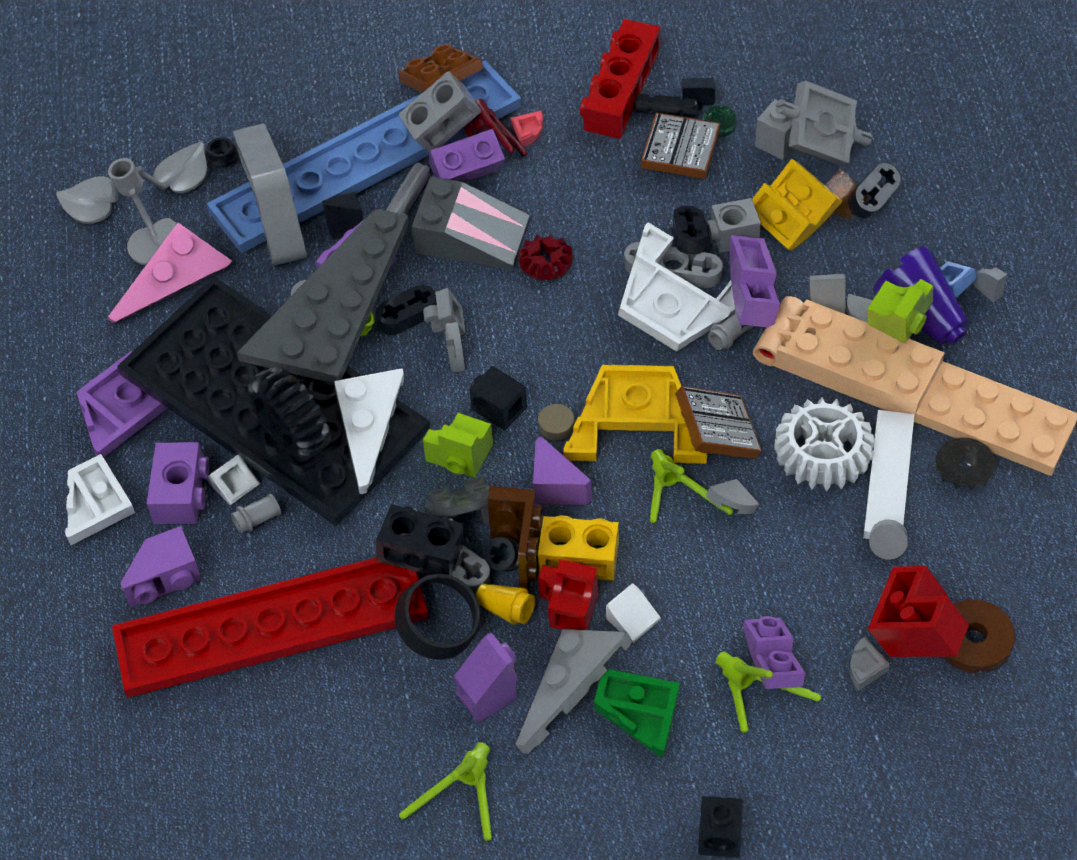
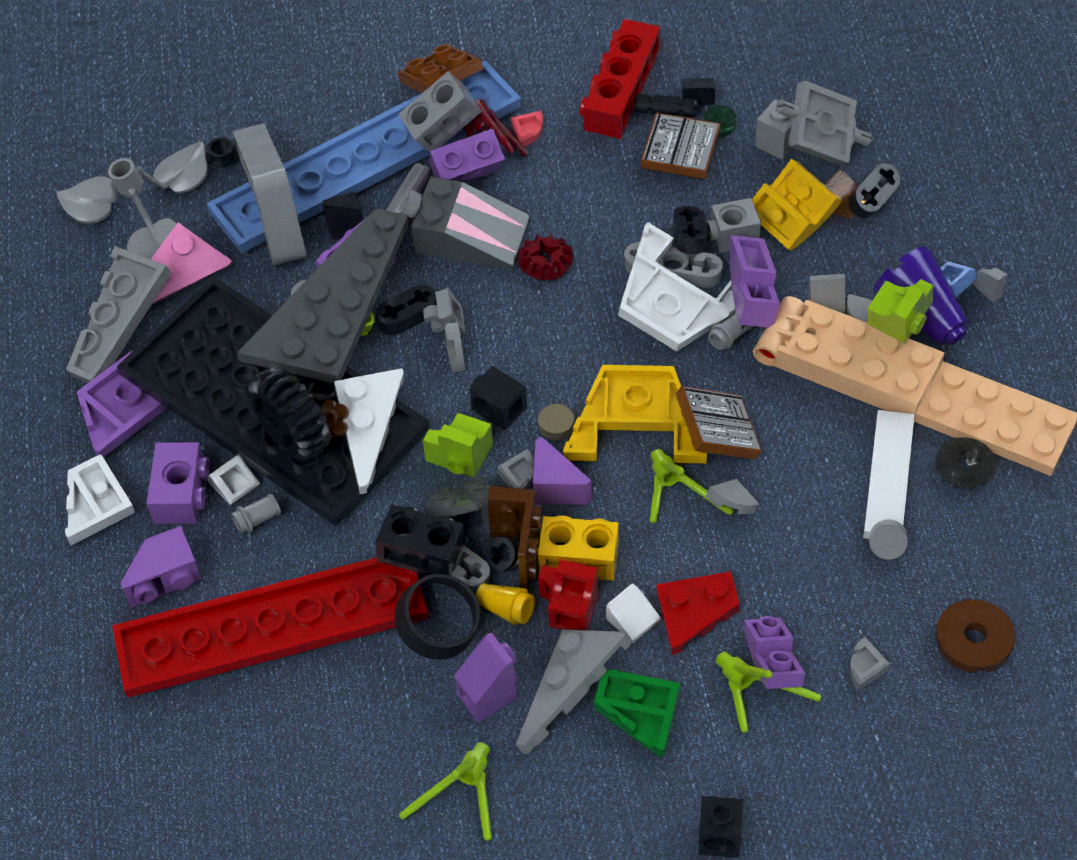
white gear [774,397,875,492] -> none
red brick [868,565,969,657] -> none
none -> light grey wing [66,246,172,383]
none -> reddish brown plant [321,400,349,442]
none -> light grey tile [399,189,422,224]
none -> light grey tile [497,449,534,489]
none -> red wing [656,571,740,655]

